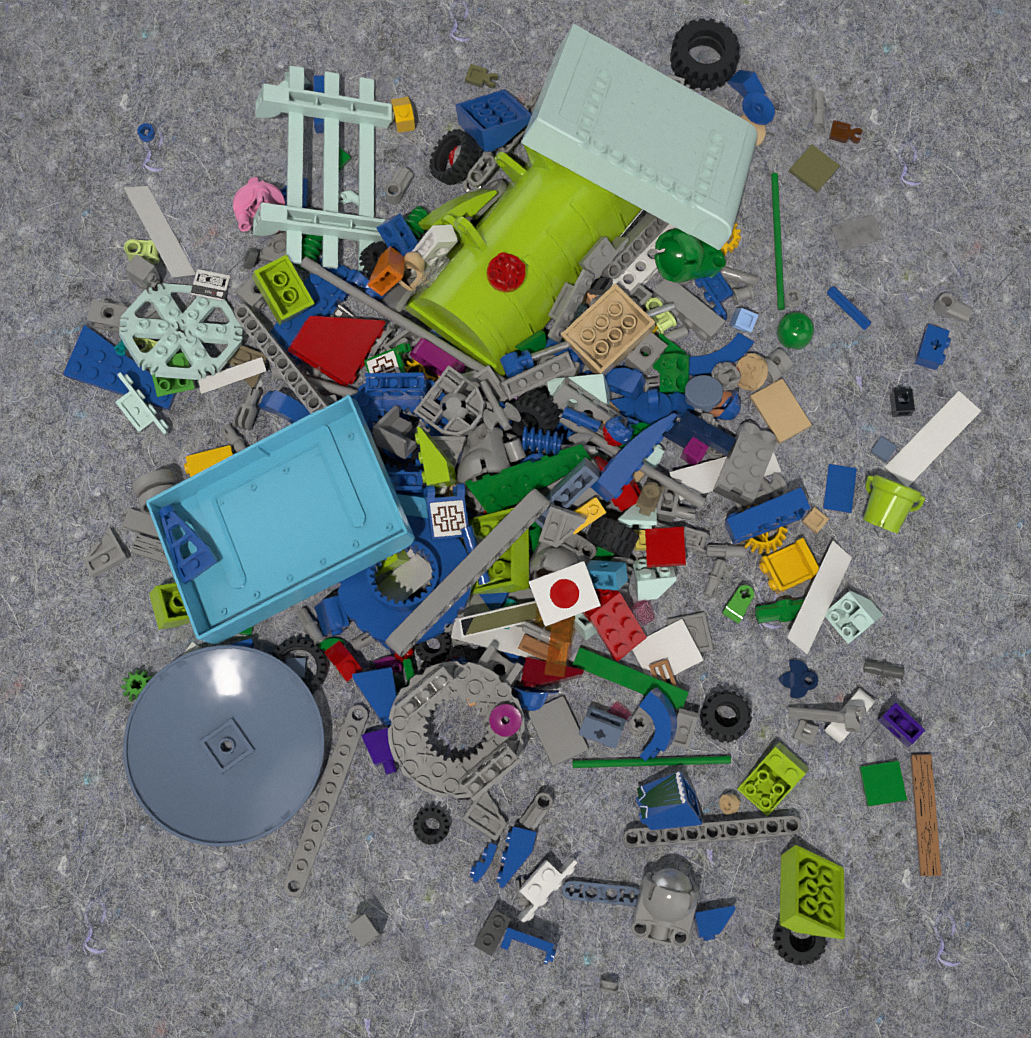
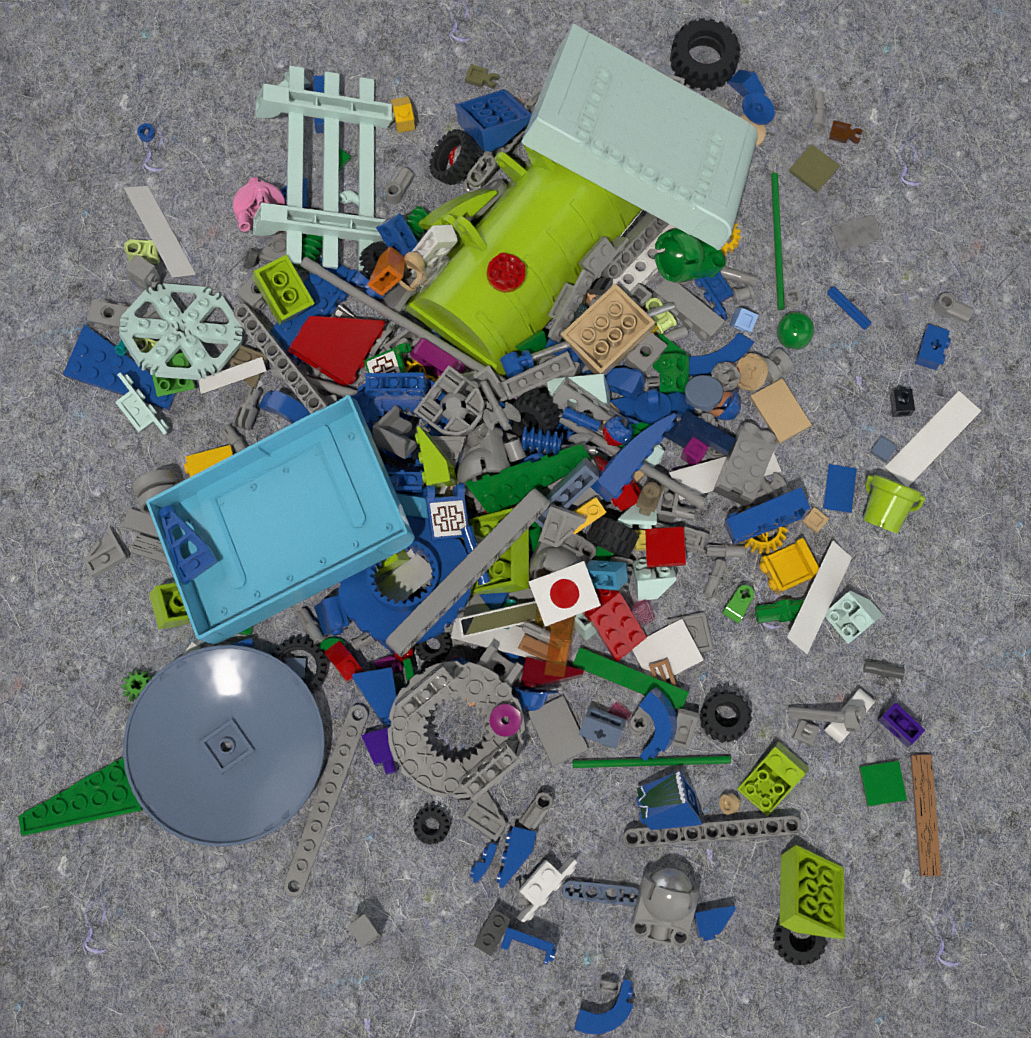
sticker [190,269,230,301] -> none
dark blue plate [779,660,818,699] -> none
none -> green wing [18,758,143,837]
none -> blue arch [573,979,634,1034]

